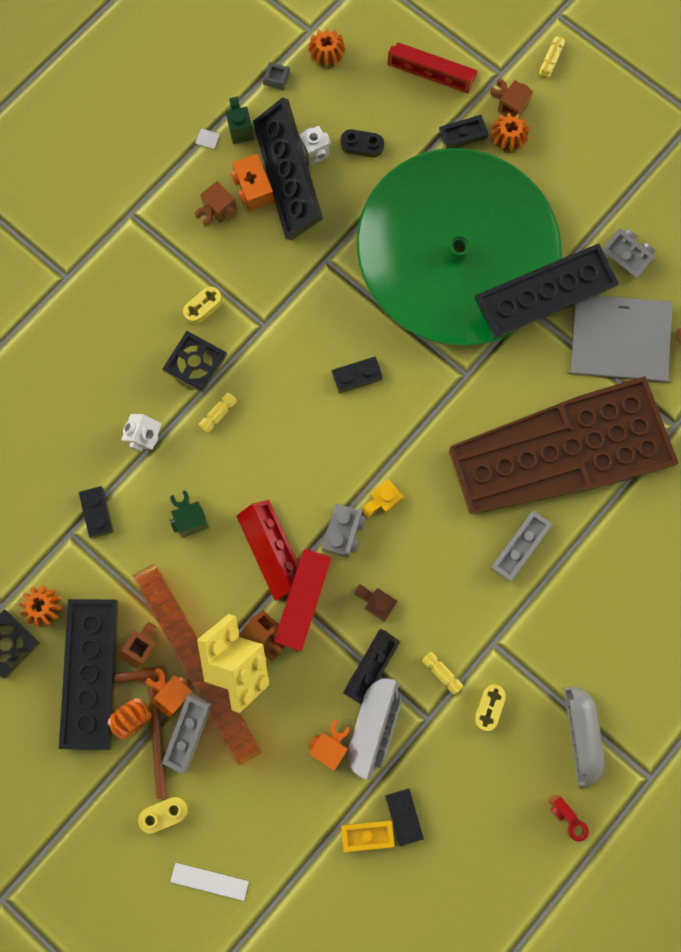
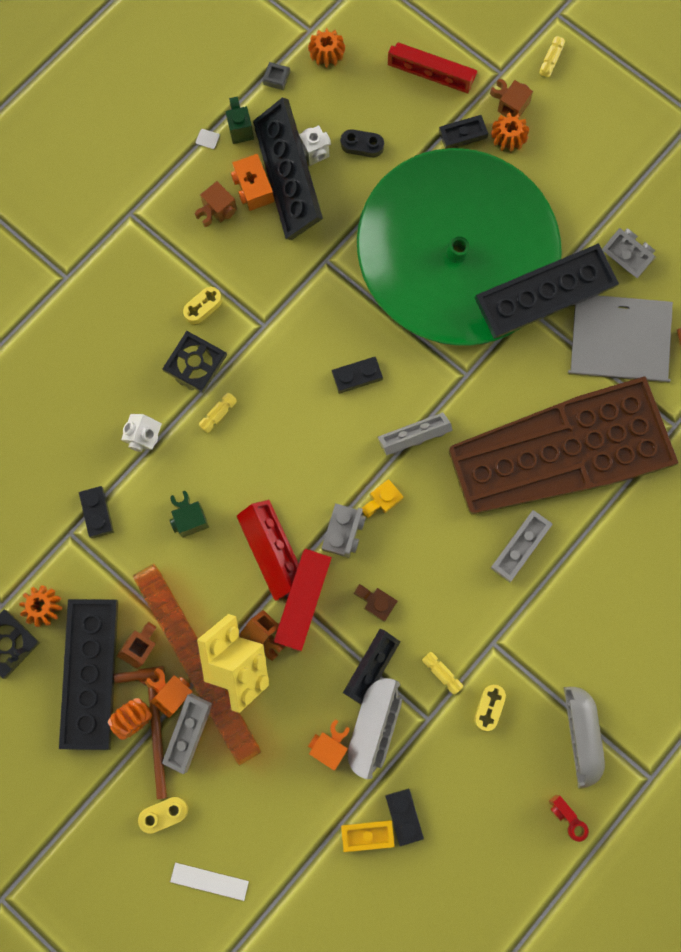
none -> light grey plate [378,412,453,456]

